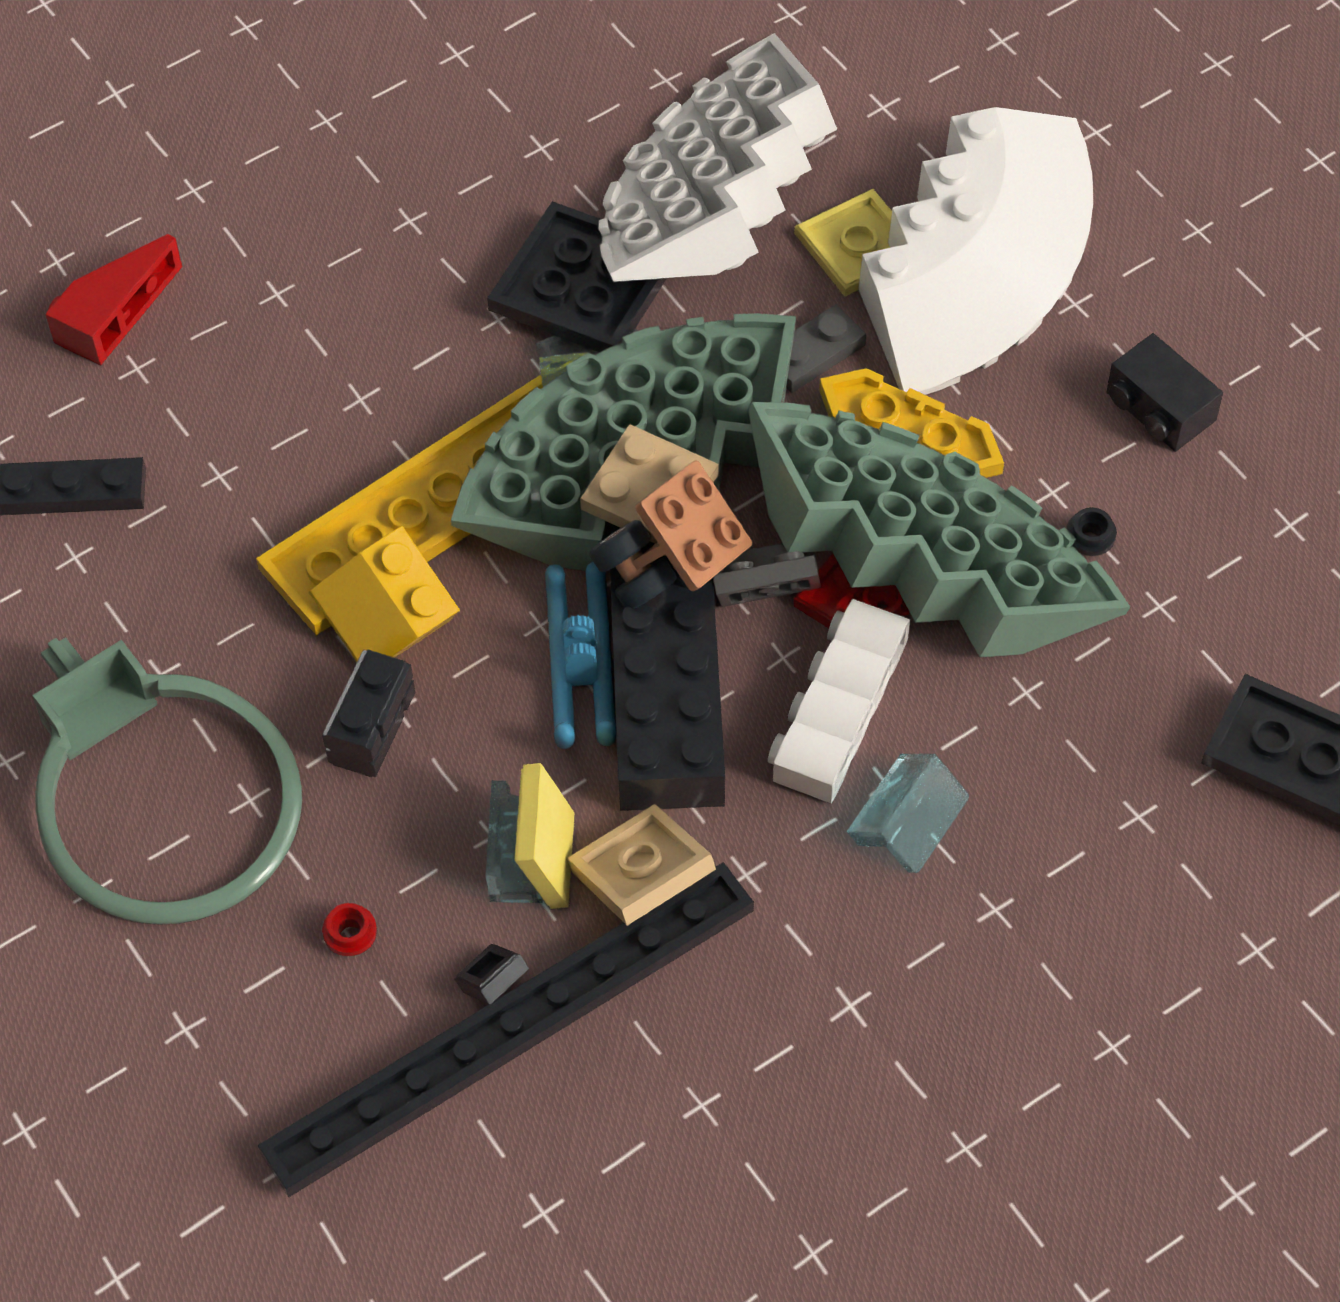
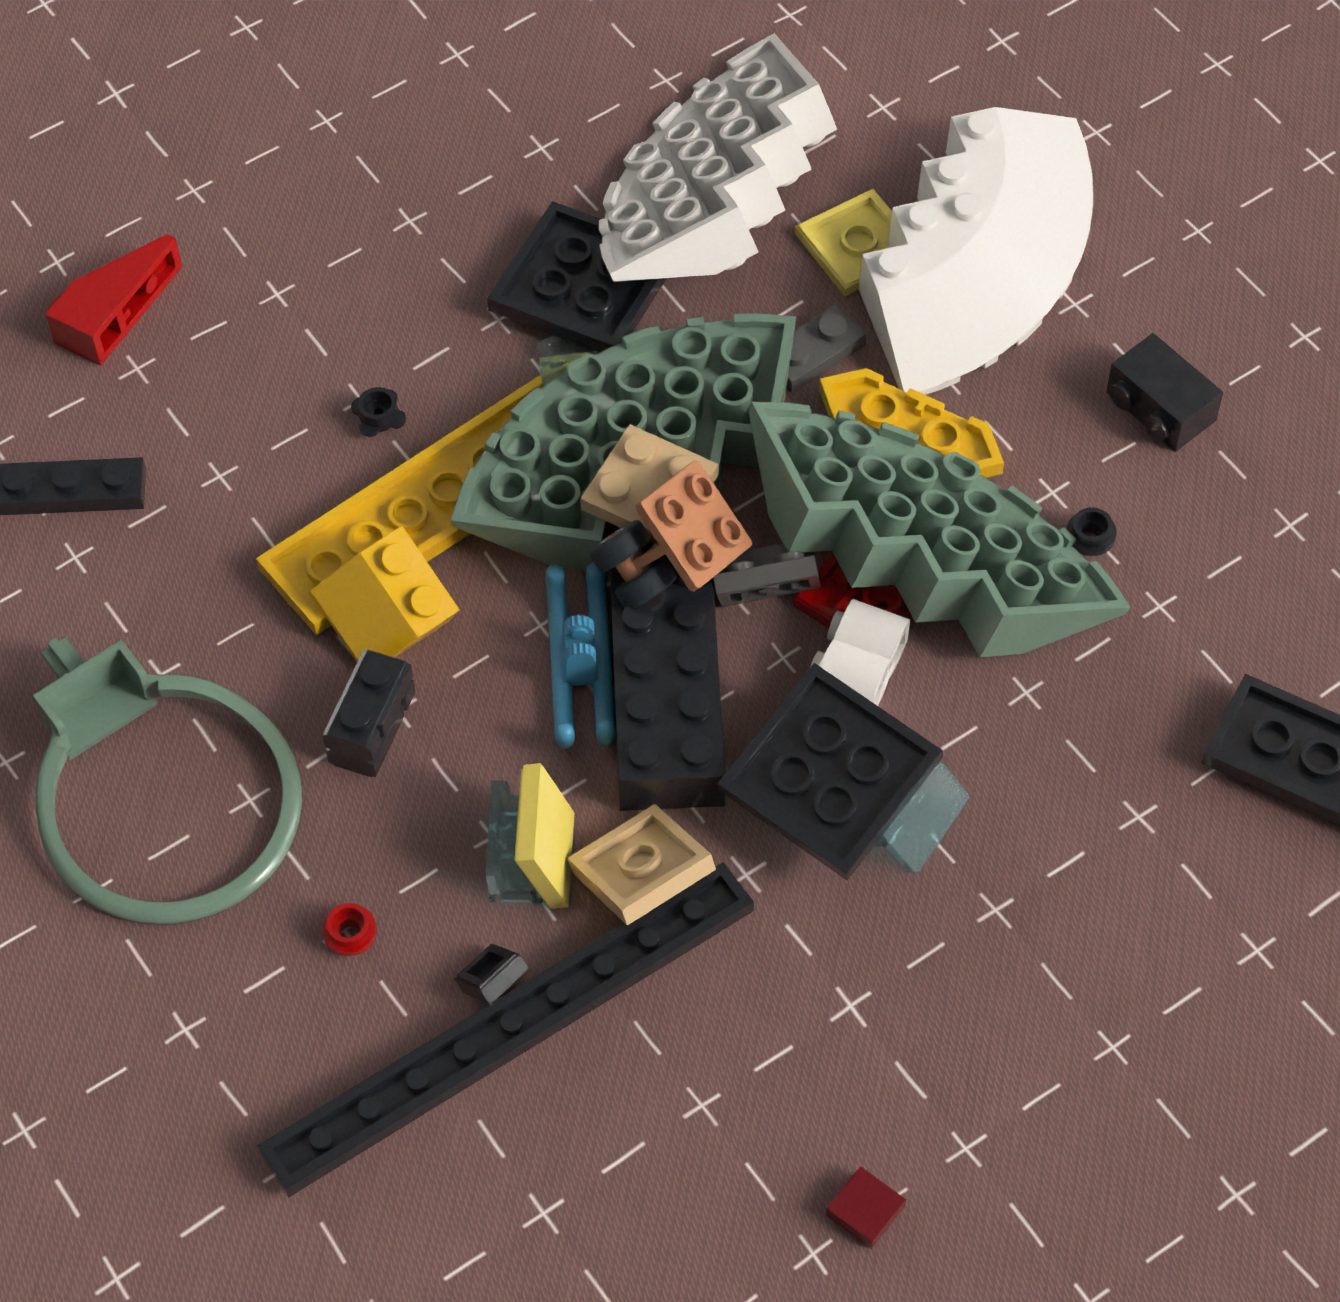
none -> black plate [351,387,406,437]
none -> black plate [717,663,943,880]
none -> dark red tile [826,1166,906,1249]

